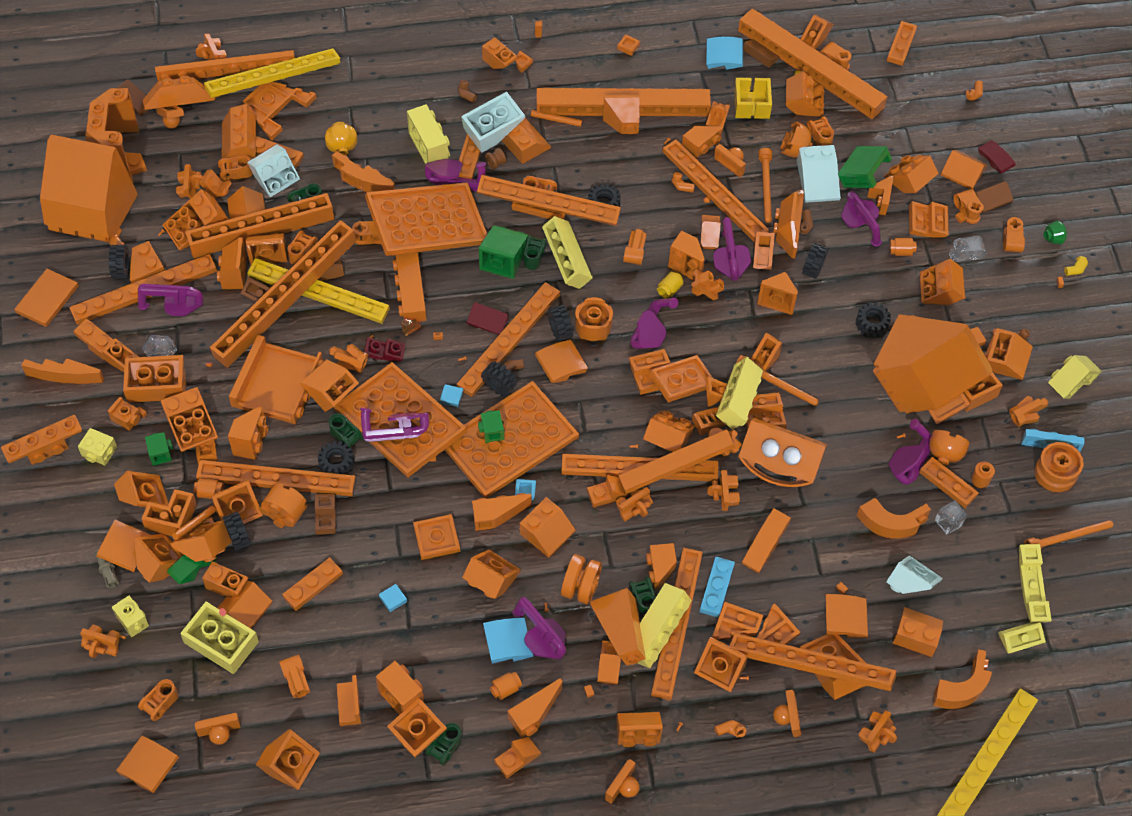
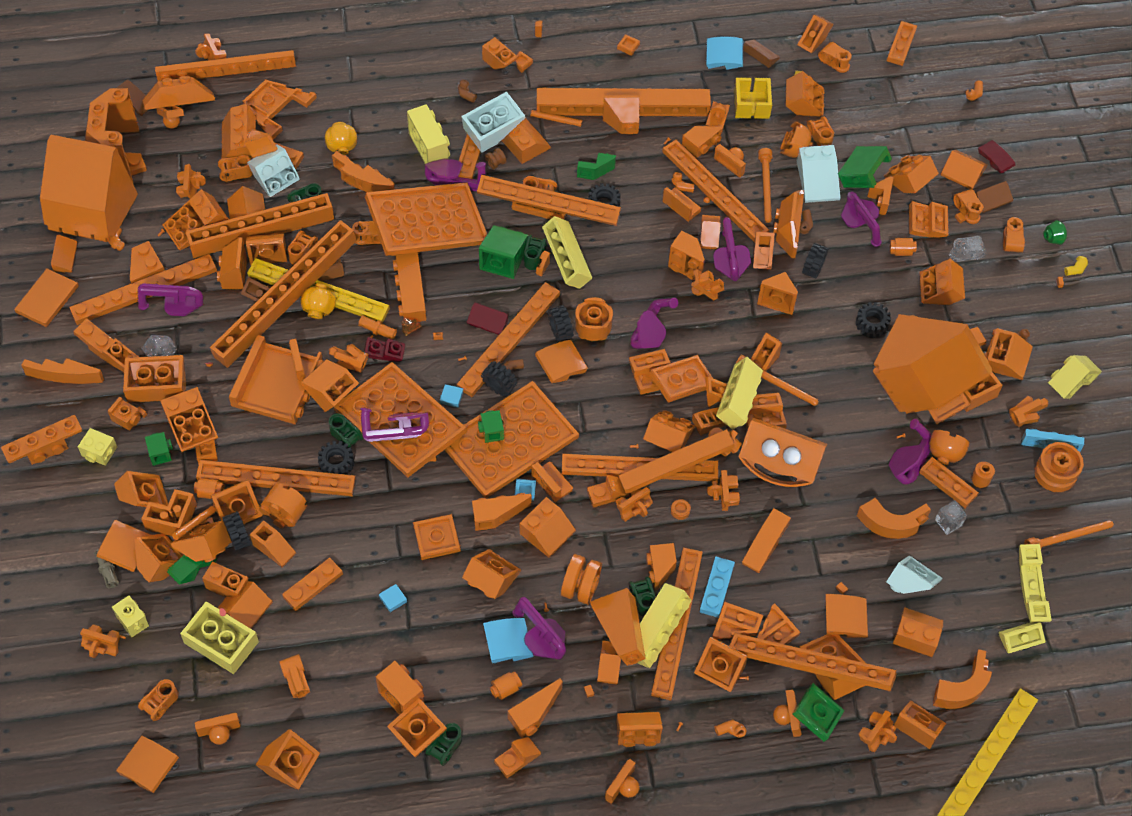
black tyre [108,245,130,278] -> none
orange bracket [199,169,232,198] -> none
yellow plate [204,48,340,98] -> none
orange slope [228,407,269,460] -> none
dark orange slope [315,493,336,535] -> none
orange panel [337,675,361,726] -> none
orange piece [623,229,647,265] -> none
yellow brick [657,272,683,299] -> none
orange brick [738,8,887,119] -> none
none -> orange slope [51,235,78,272]
none -> orange slope [245,129,277,158]
none -> orange slope [250,520,296,568]
none -> orange tile [289,339,305,381]
none -> light orange plant [300,283,336,319]
none -> orange pin [358,315,397,340]
none -> orange panel [531,462,573,502]
none -> orange tile [536,251,550,277]
none -> green slope [577,153,616,180]
none -> orange panel [663,187,701,222]
none -> orange tile [671,499,691,520]
none -> green tile [792,683,845,742]
none -> orange slope [894,700,947,749]

